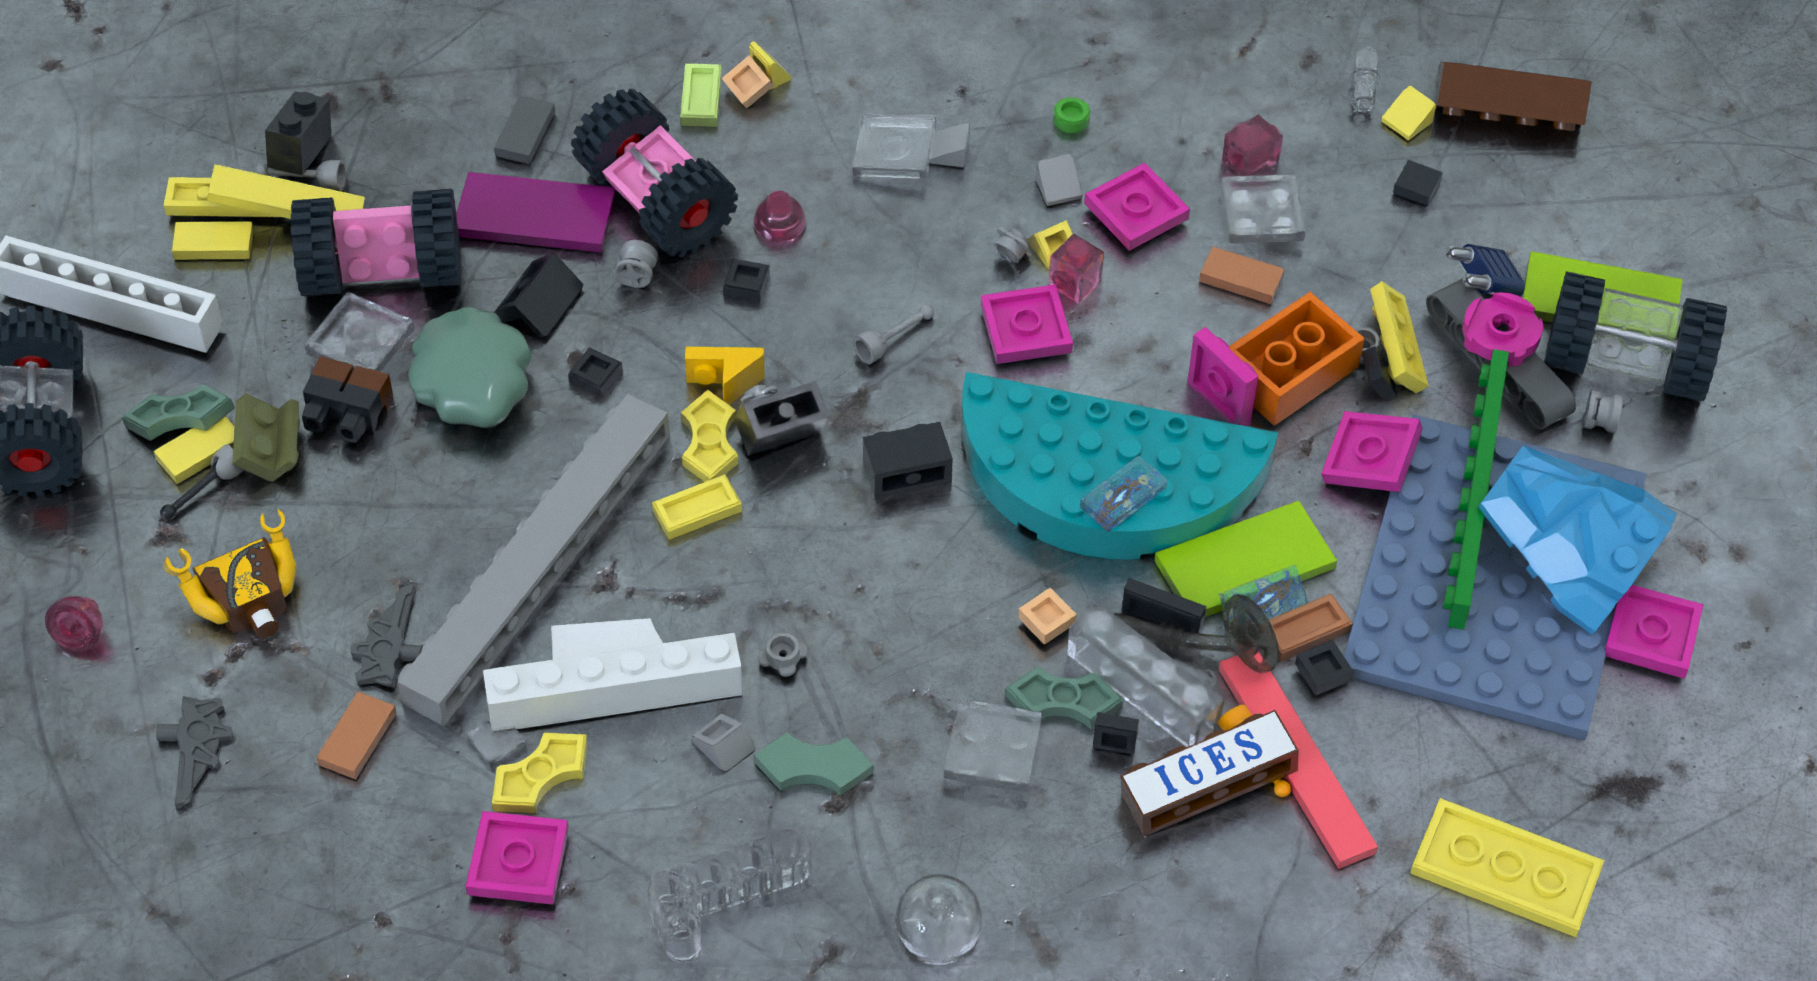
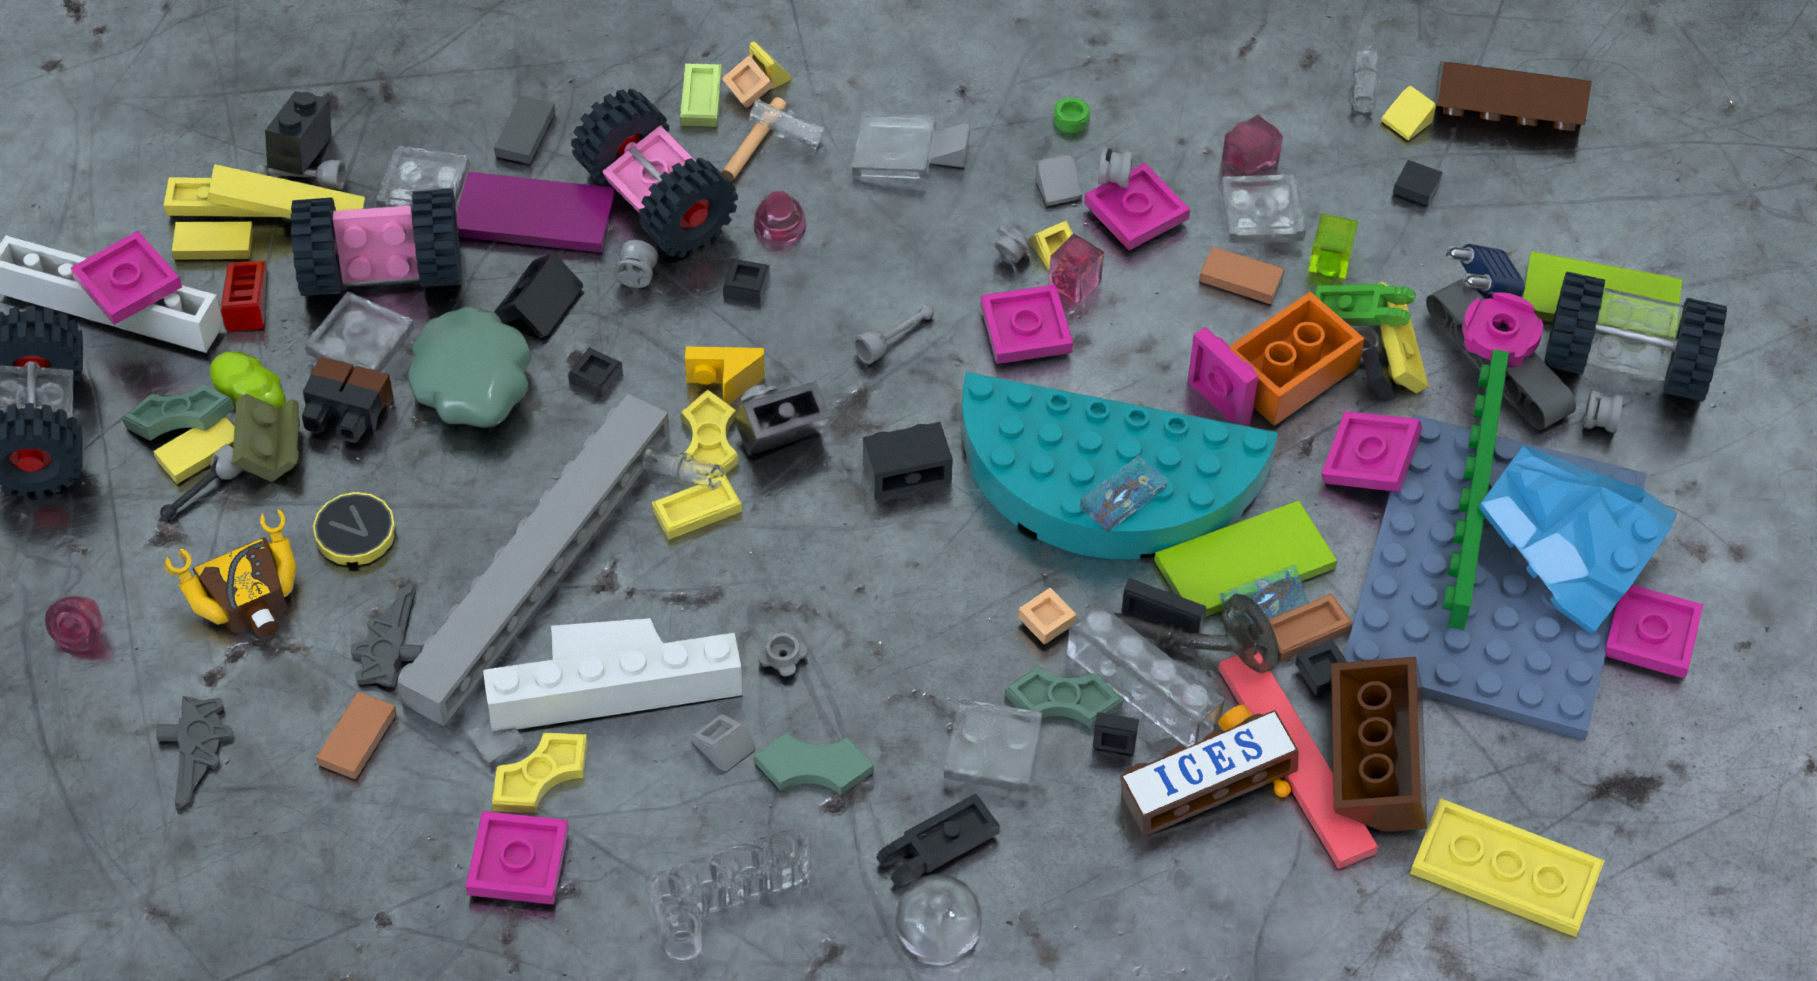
none -> dark pink plate [70,231,182,325]
none -> lime arm [210,351,286,409]
none -> red slope [220,260,267,332]
none -> black tile [313,492,395,565]
none -> clear plate [376,145,470,214]
none -> clear pin [642,447,723,490]
none -> light nougat bar [721,97,786,181]
none -> clear pin [748,98,825,150]
none -> black hinge [876,794,1000,887]
none -> light grey wheel [1098,147,1133,188]
none -> clear neon green brick [1308,213,1359,279]
none -> bright green hinge [1315,284,1416,326]
none -> reddish brown slope [1331,656,1427,832]

